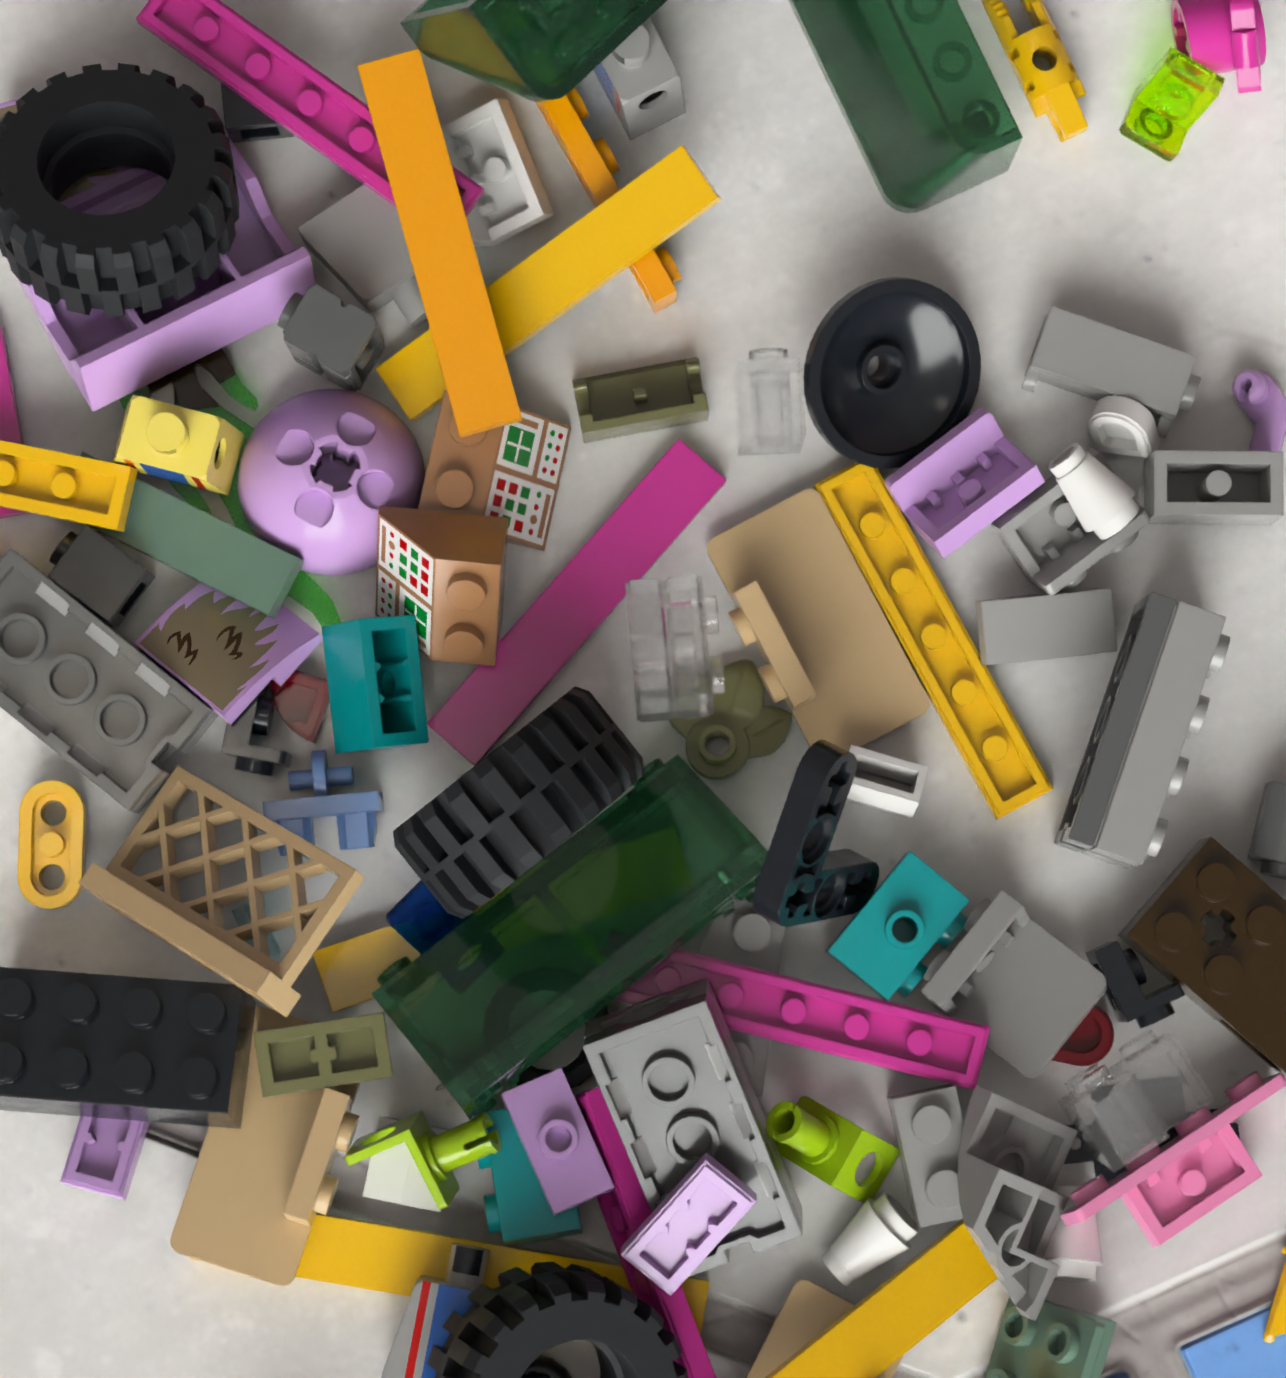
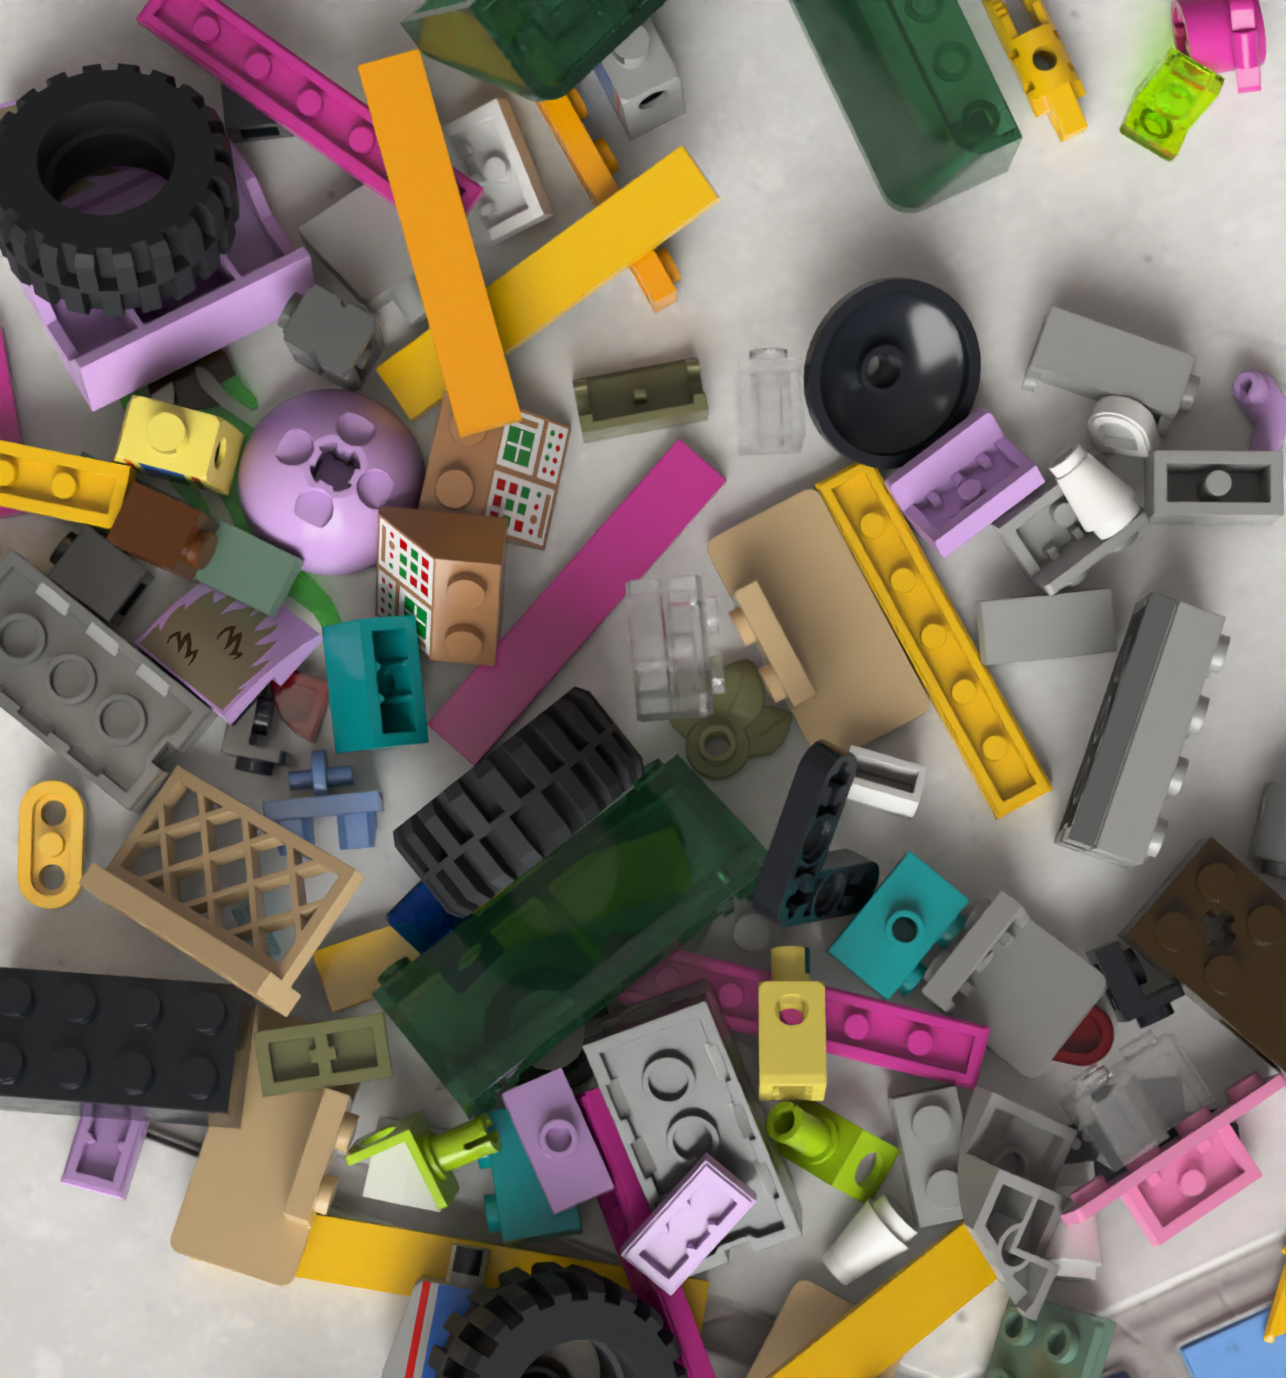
none -> reddish brown brick [106,481,219,582]
none -> light yellow torso [758,946,827,1101]

